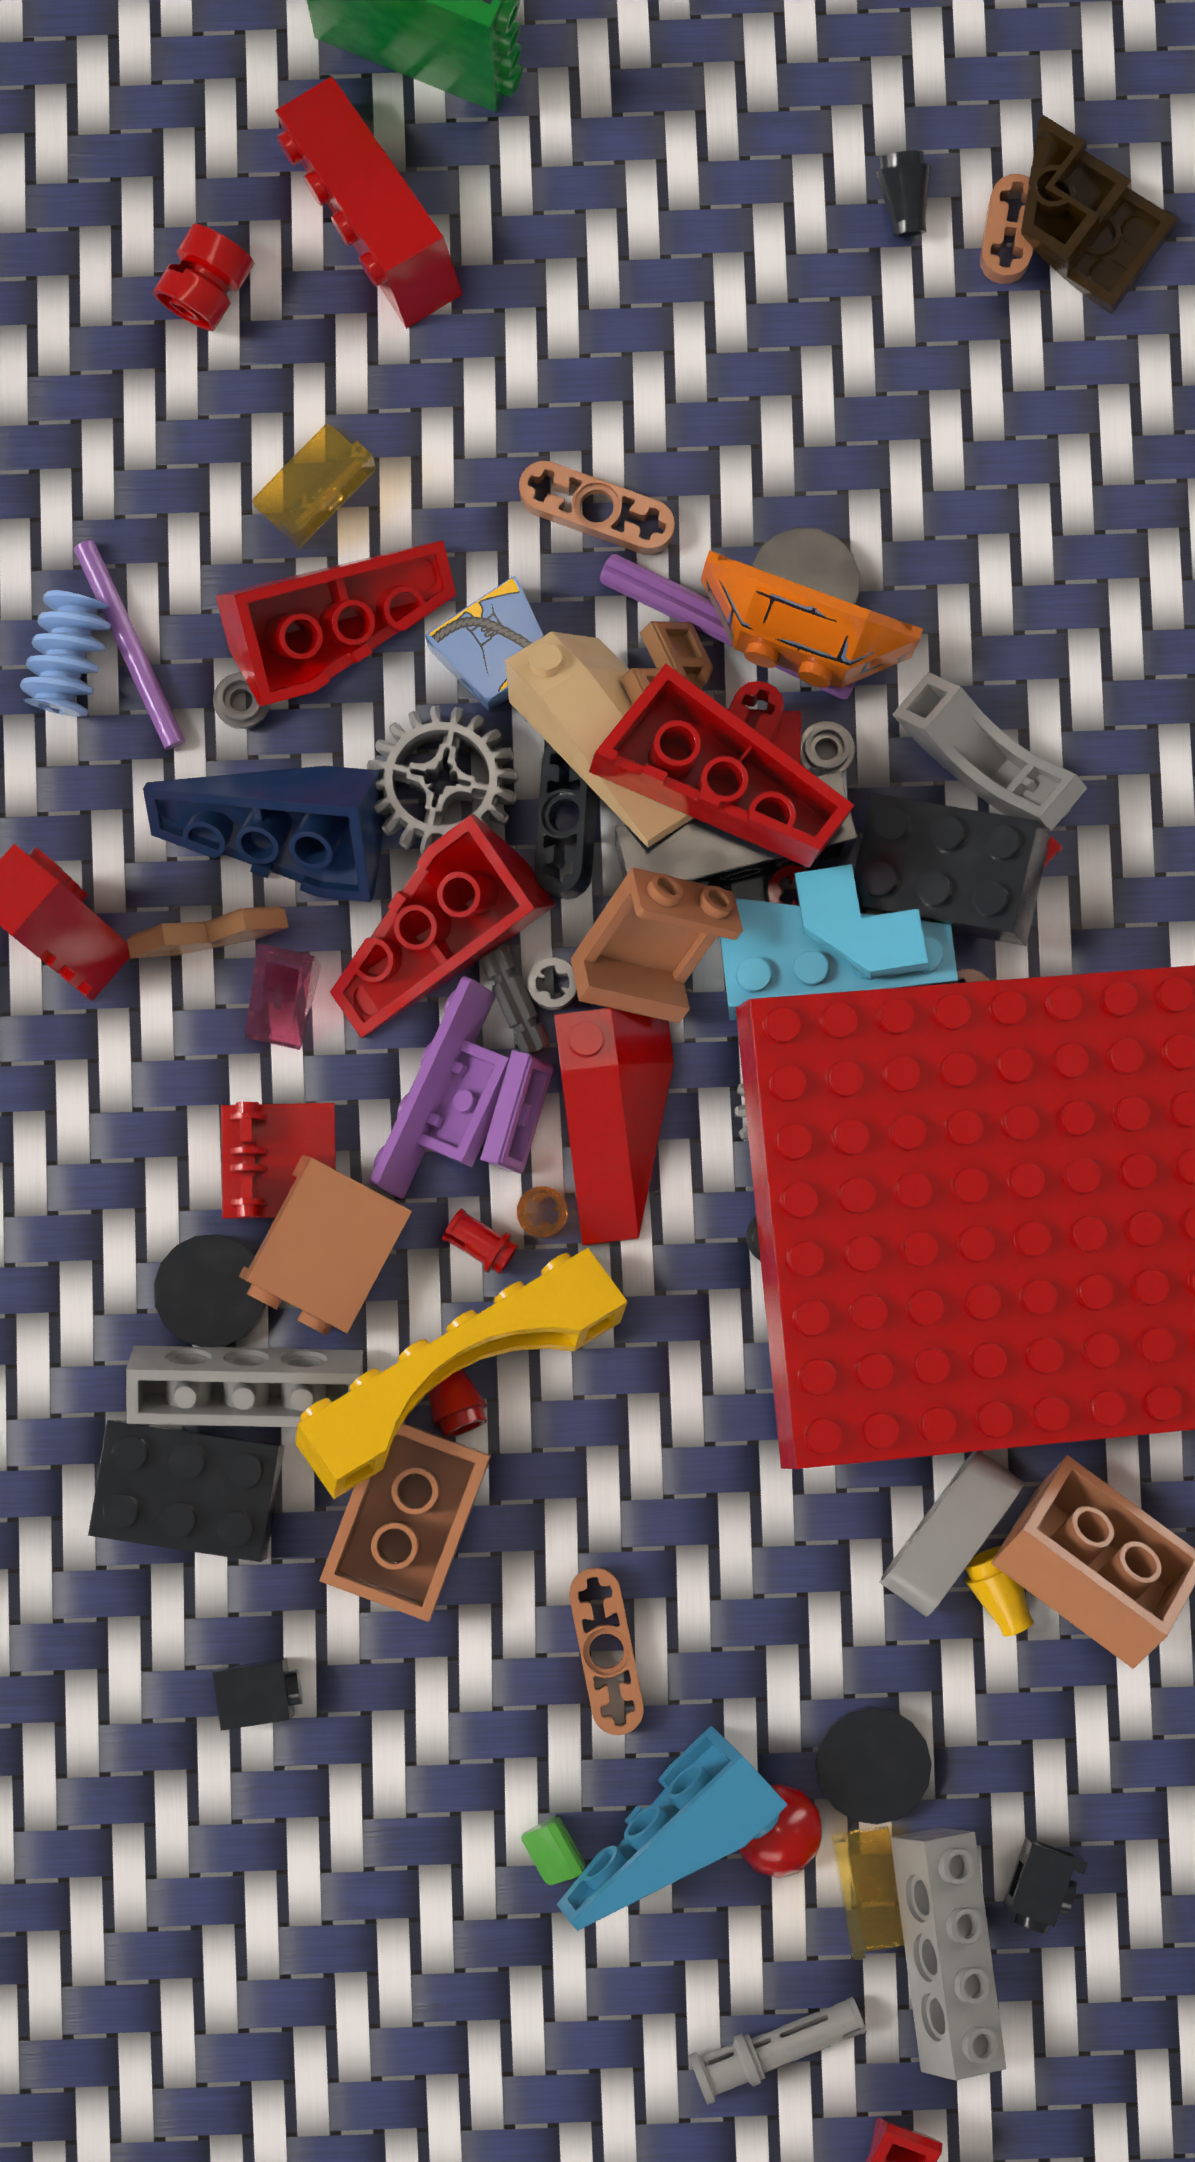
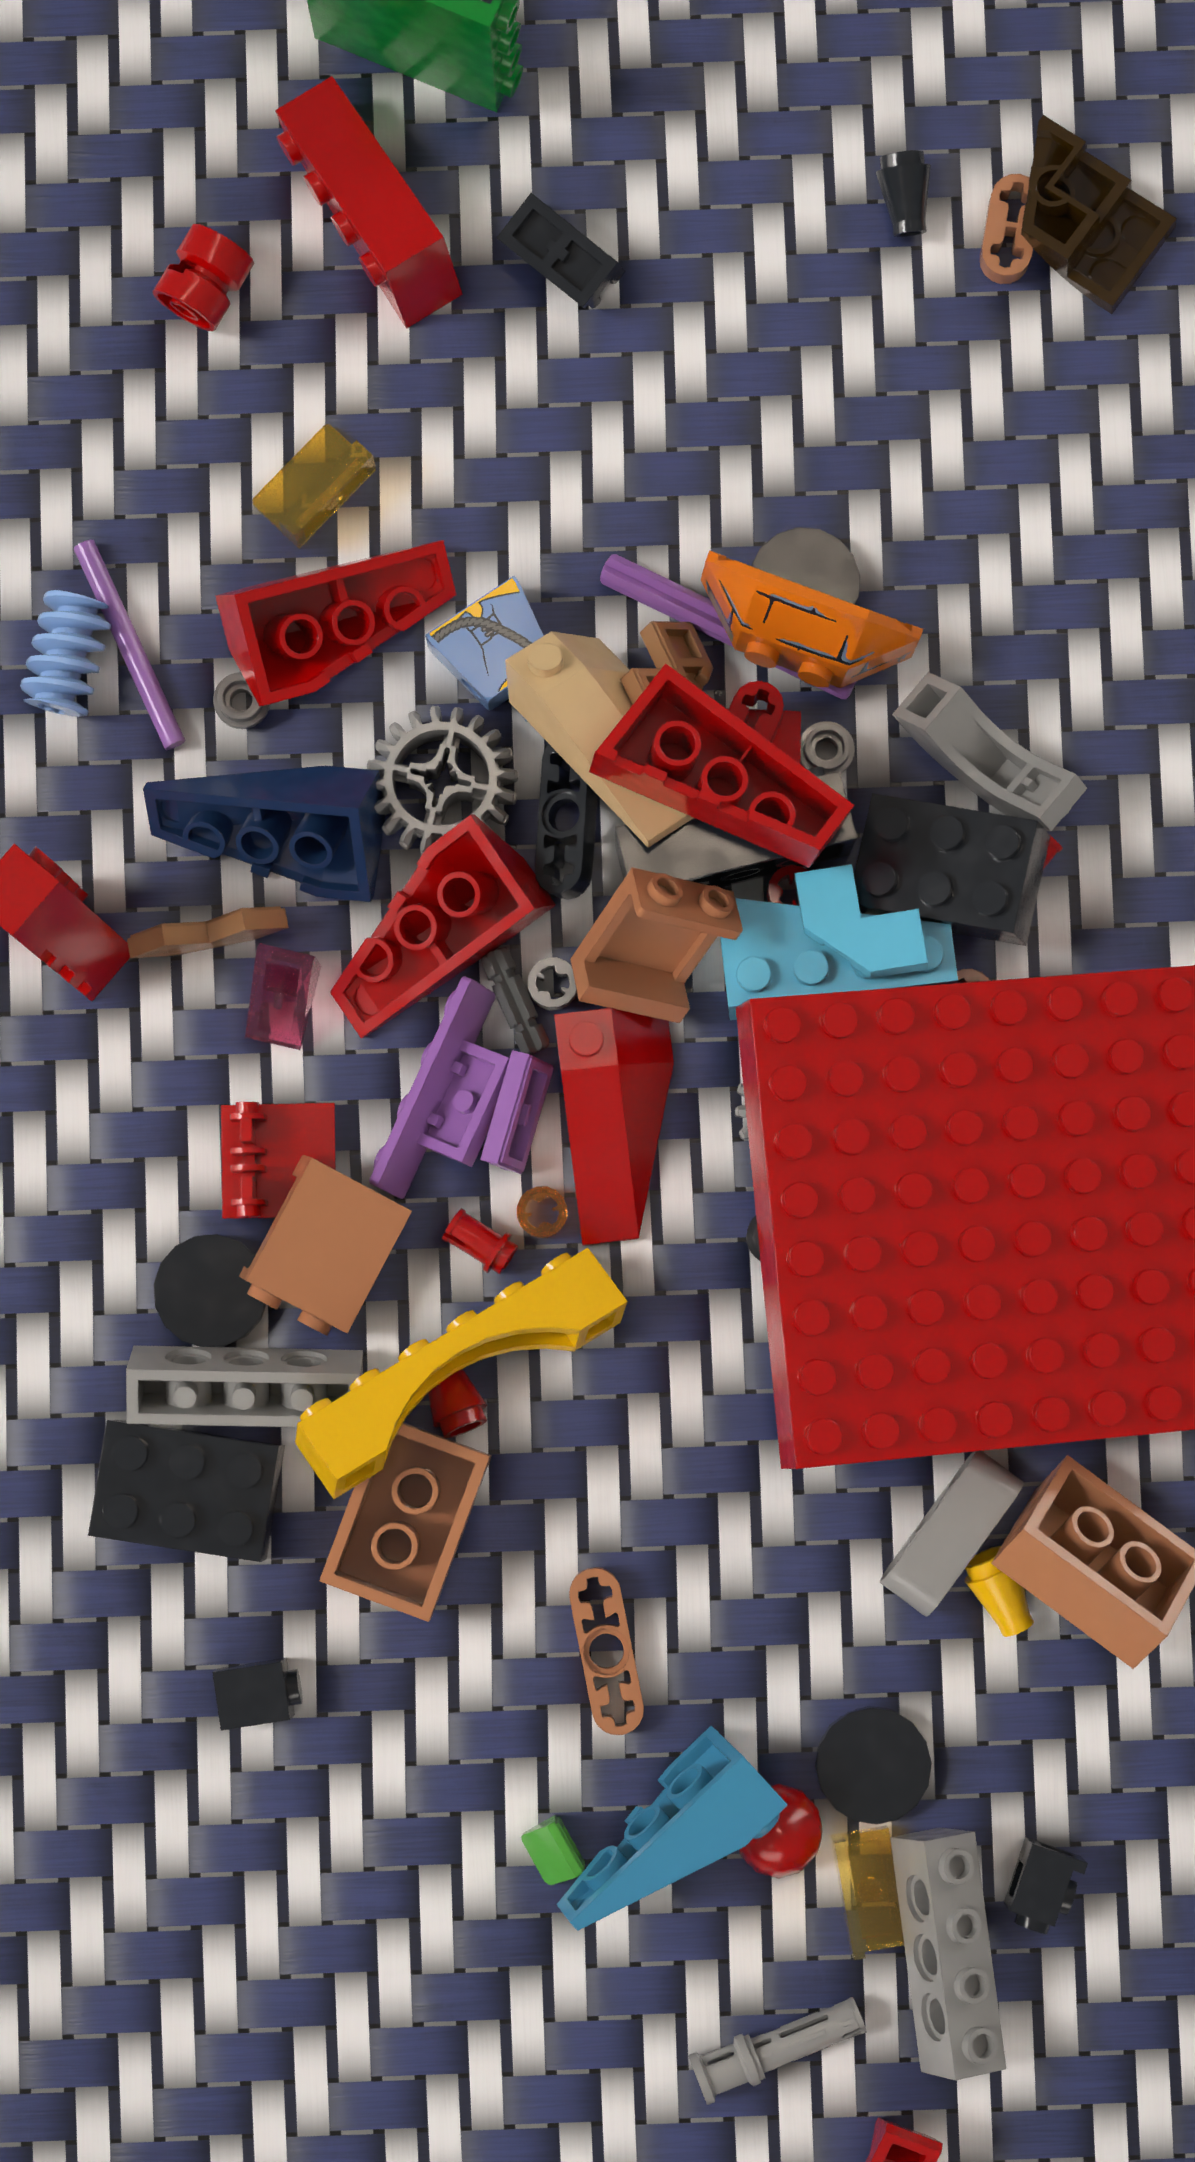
nougat beam [519,461,675,555] -> none
none -> black hinge [497,193,626,309]

